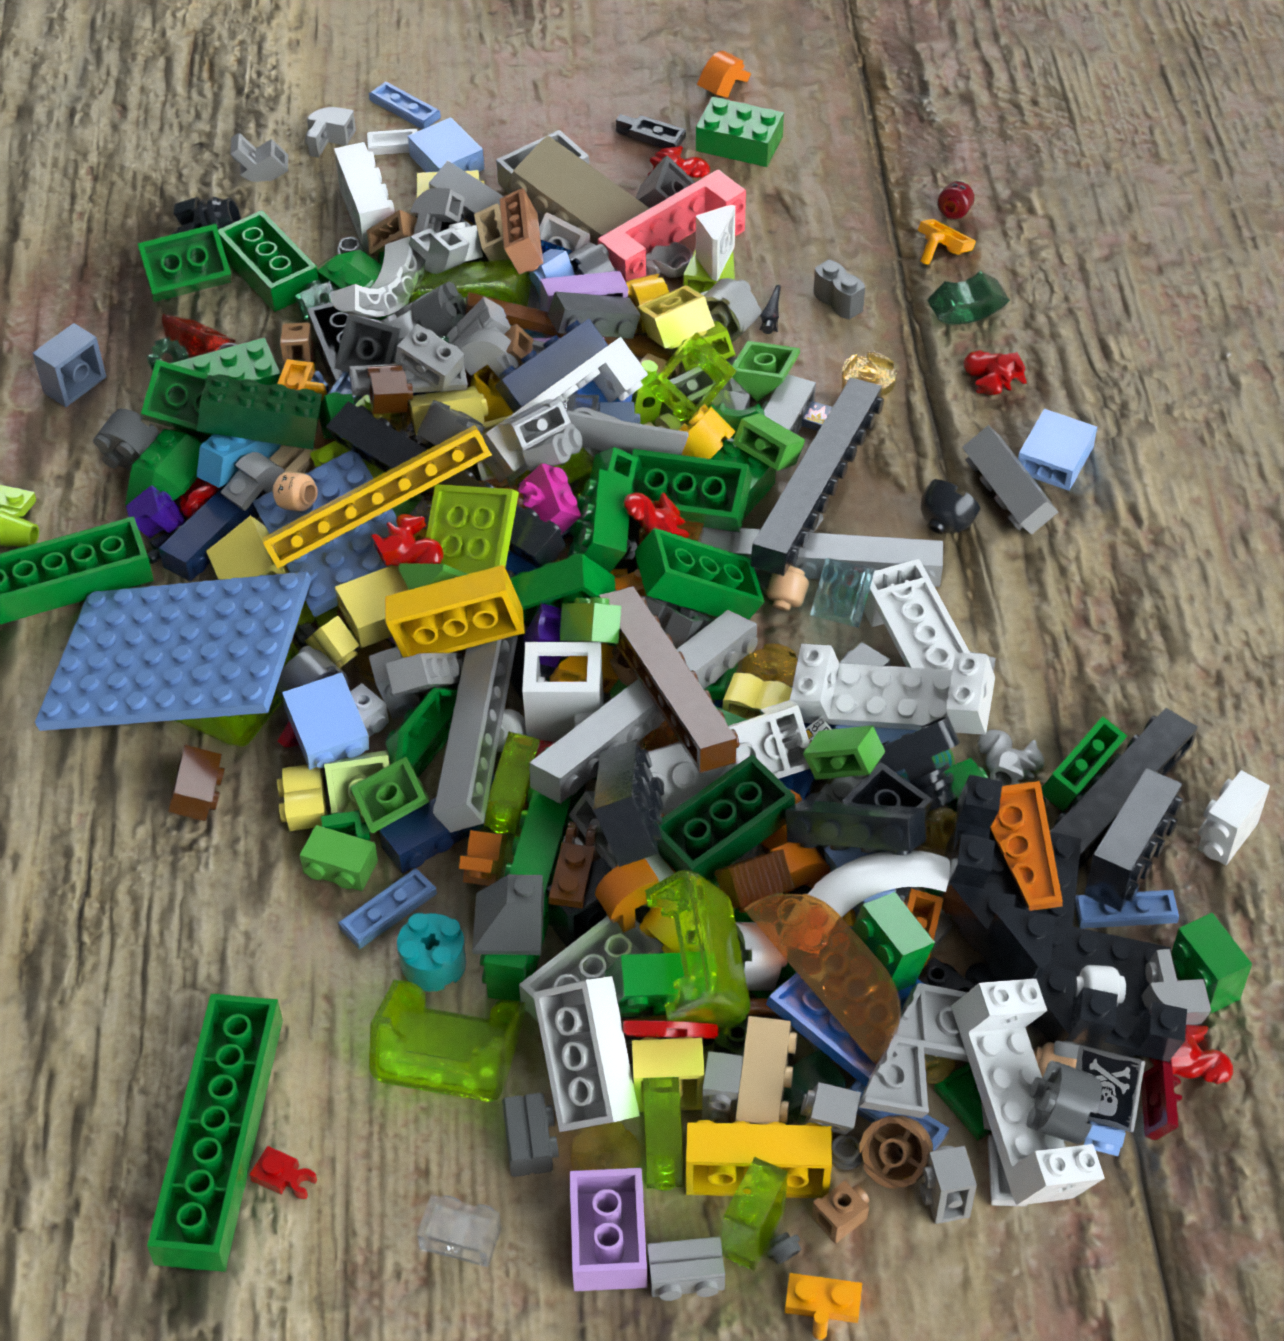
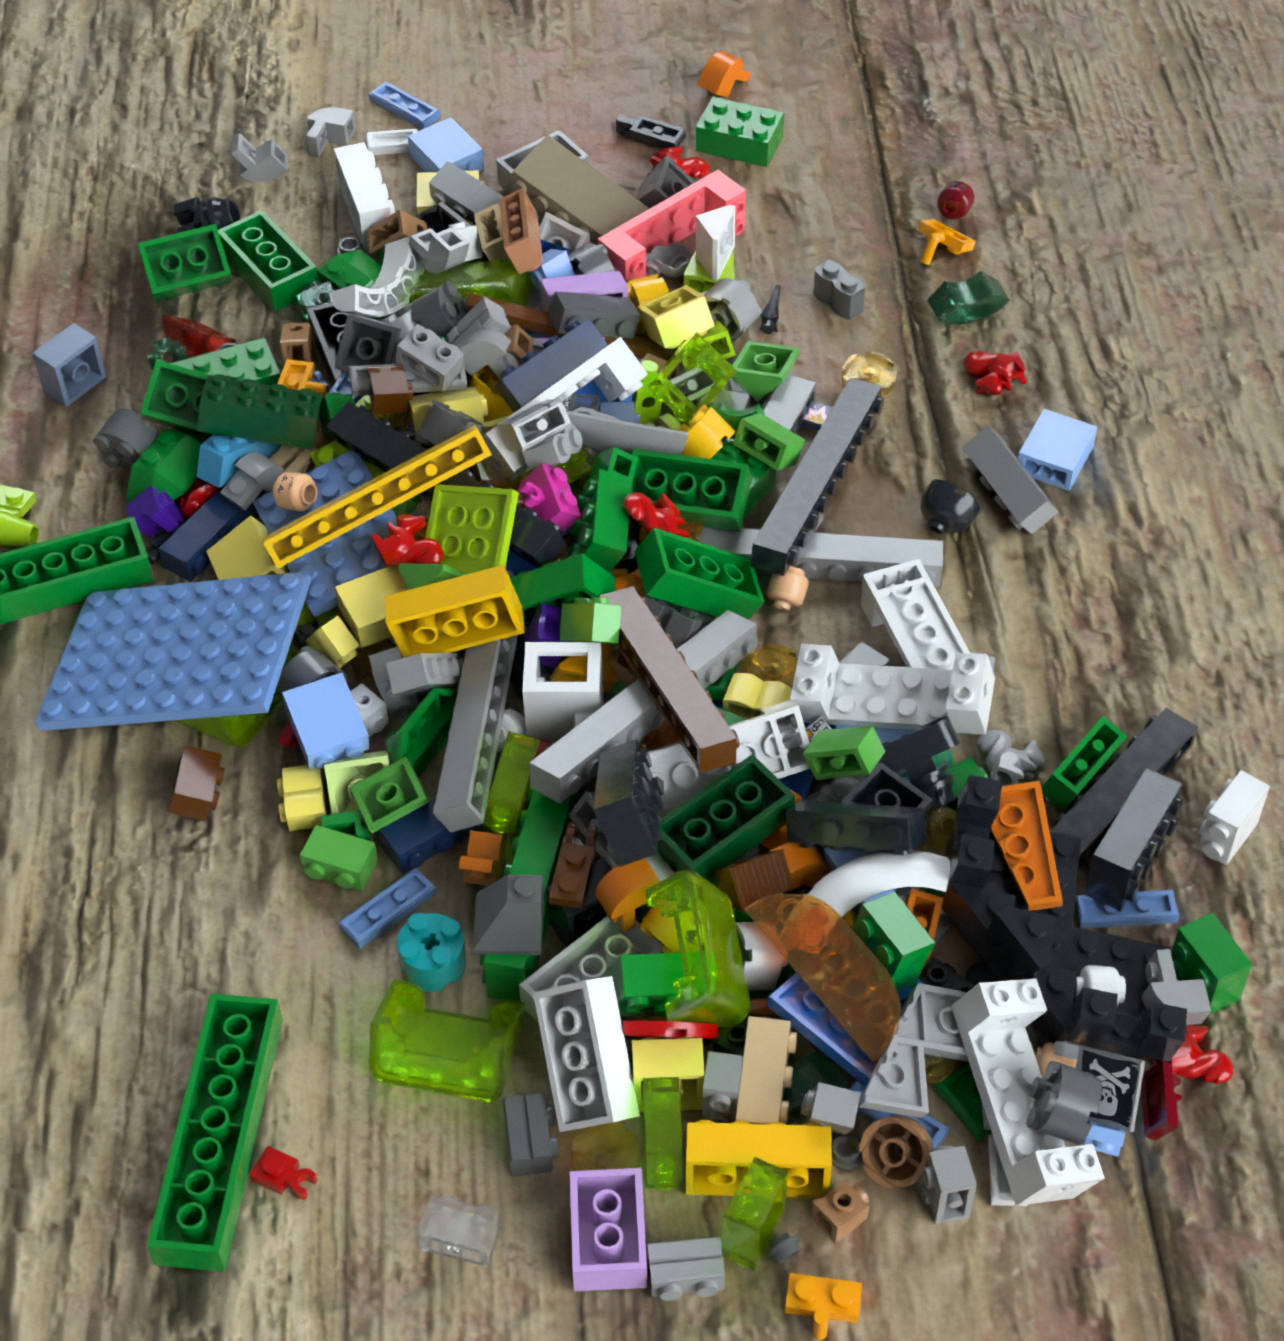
light grey brick [410,188,465,234] -> none
clear light blue plate [810,558,875,628] -> none

